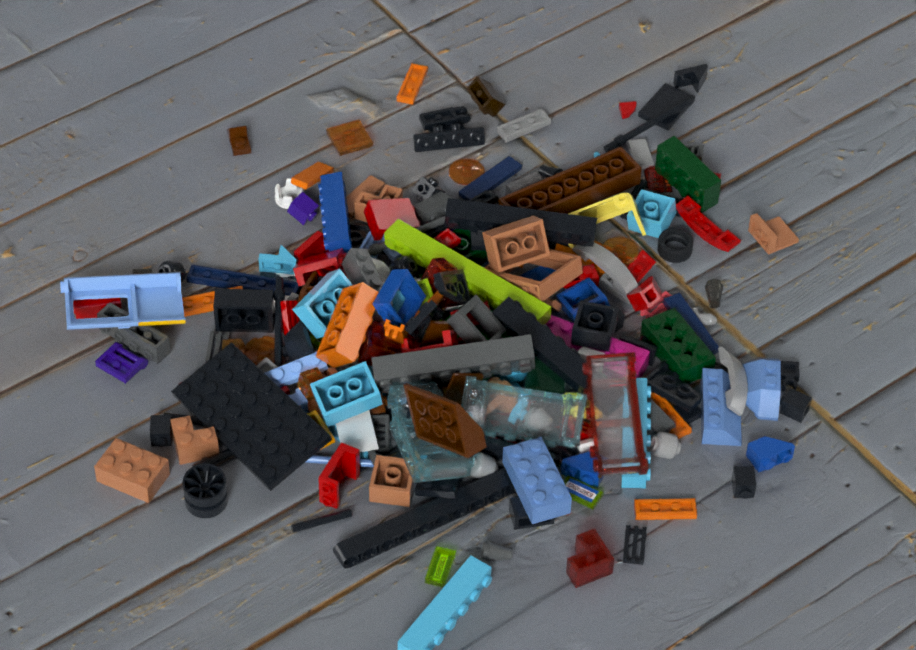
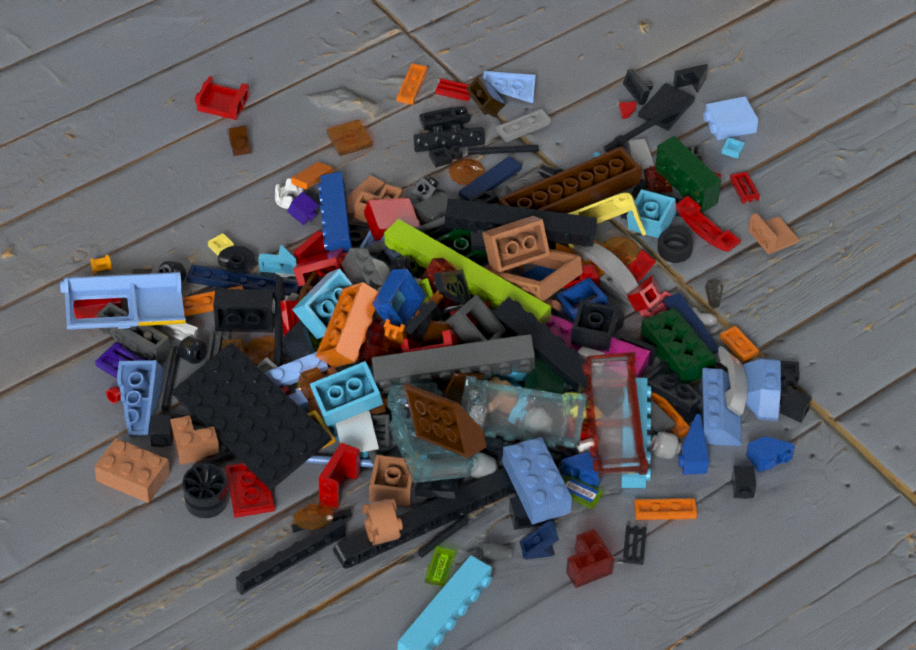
red tile [434,228,461,249] -> none
none -> light orange bush [90,254,112,275]
none -> red hinge [106,386,121,404]
none -> medium blue wedge [117,360,164,436]
none -> white tile [160,323,199,340]
none -> black bar [161,346,179,411]
none -> black head [178,336,207,364]
none -> red panel [195,76,249,120]
none -> light yellow plate [208,233,234,256]
none -> black dish [218,246,255,273]
none -> red tile [225,463,275,518]
none -> black plate [236,518,346,595]
none -> clear orange dish [293,503,334,529]
none -> nougat brick [362,499,403,545]
none -> black bar [418,516,468,558]
none -> black plate [429,145,463,168]
none -> red tile [435,78,471,102]
none -> black bar [467,145,539,155]
none -> light blue wing [483,71,536,103]
none -> dark blue slope [520,520,559,560]
none -> black tile [623,69,653,105]
none -> blue slope [678,414,709,475]
none -> light blue brick [703,96,759,140]
none -> orange plate [720,326,759,363]
none -> medium azure plate [721,137,745,159]
none -> red tile [730,171,760,204]

